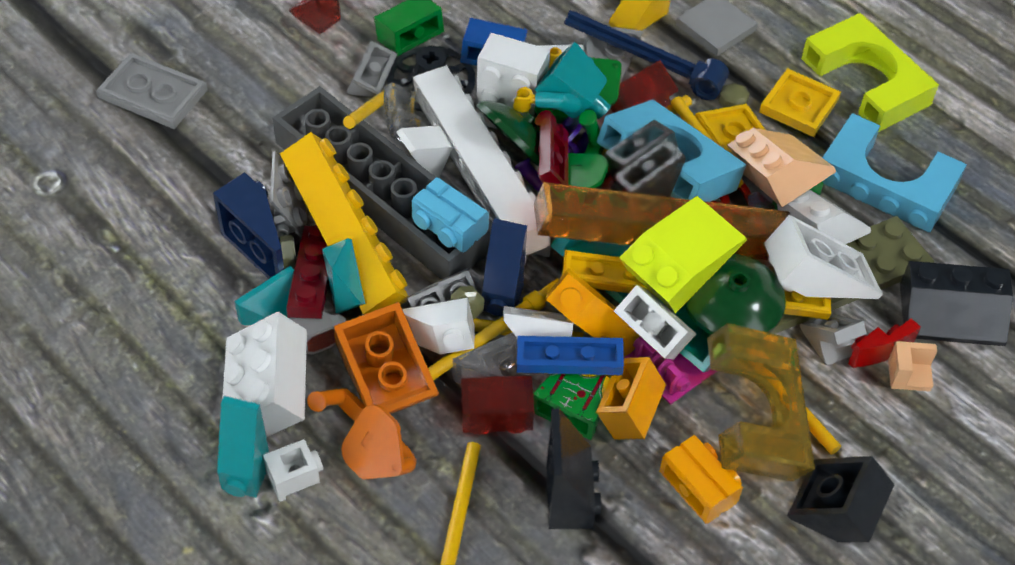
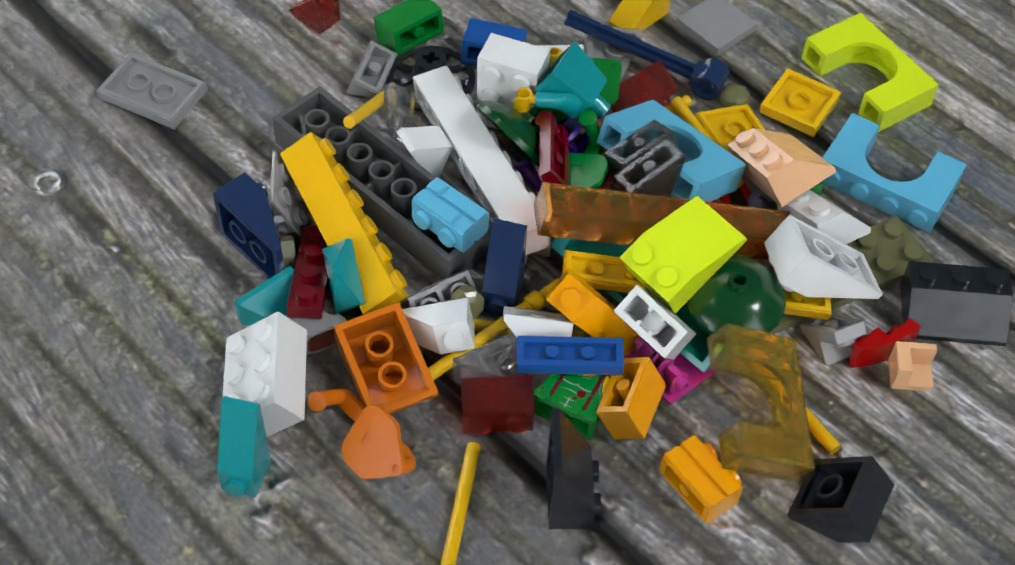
white brick [263,439,323,502] -> none

